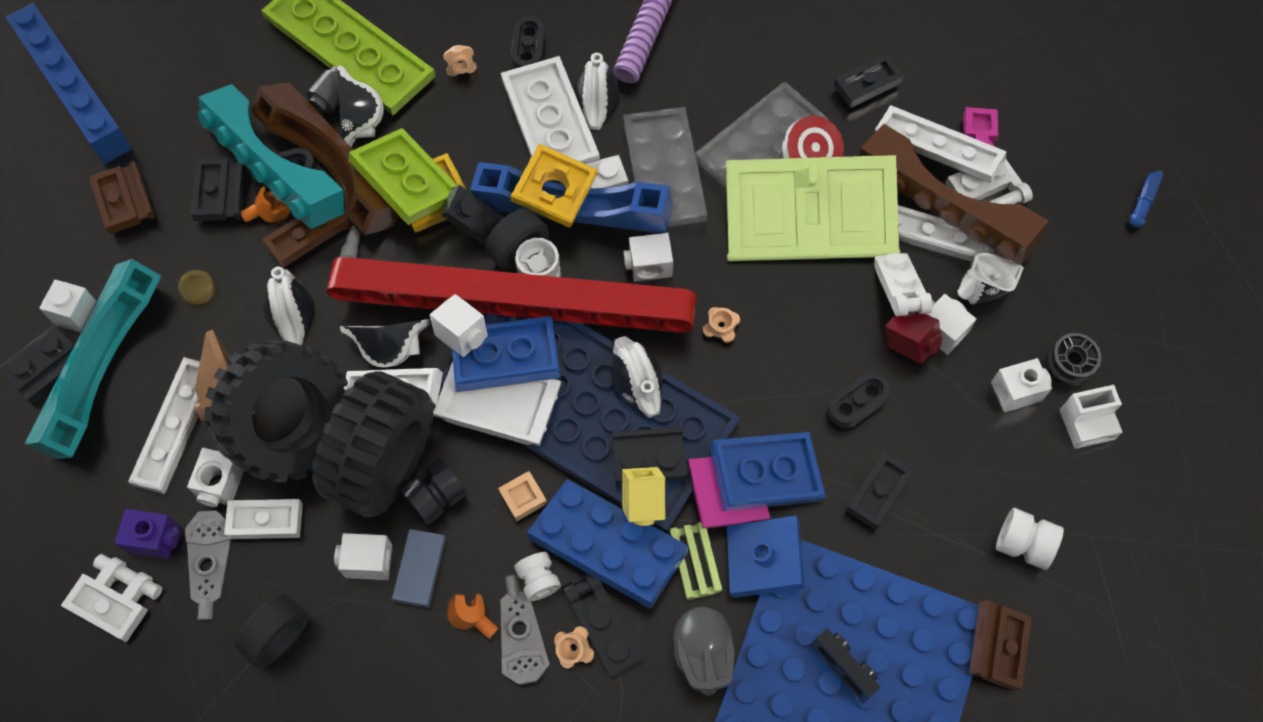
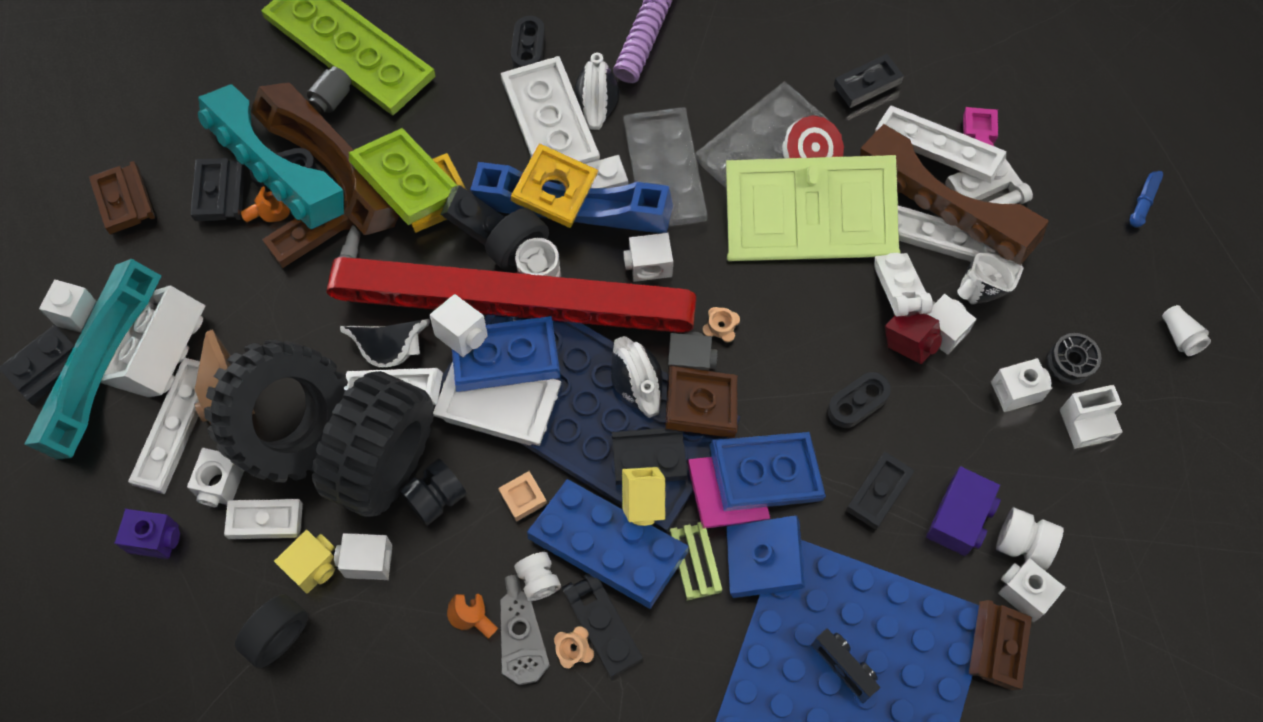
blue arch [6,3,132,165] -> none
white plate [61,554,162,642] -> none
clear yellow tile [178,270,215,304] -> none
light grey piece [185,510,231,621] -> none
white hat [263,267,314,345] -> none
black hat [337,66,384,147] -> none
sand blue tile [392,529,446,608] -> none
light nougat plate [443,45,477,77] -> none
dark grey helmet [673,607,735,696] -> none
none -> white slope [101,285,205,397]
none -> light yellow brick [274,530,336,594]
none -> reddish brown tile [665,366,737,438]
none -> dark grey brick [668,332,717,371]
none -> dark purple brick [926,466,1001,556]
none -> white brick [998,558,1066,623]
none -> white cone [1162,305,1211,356]

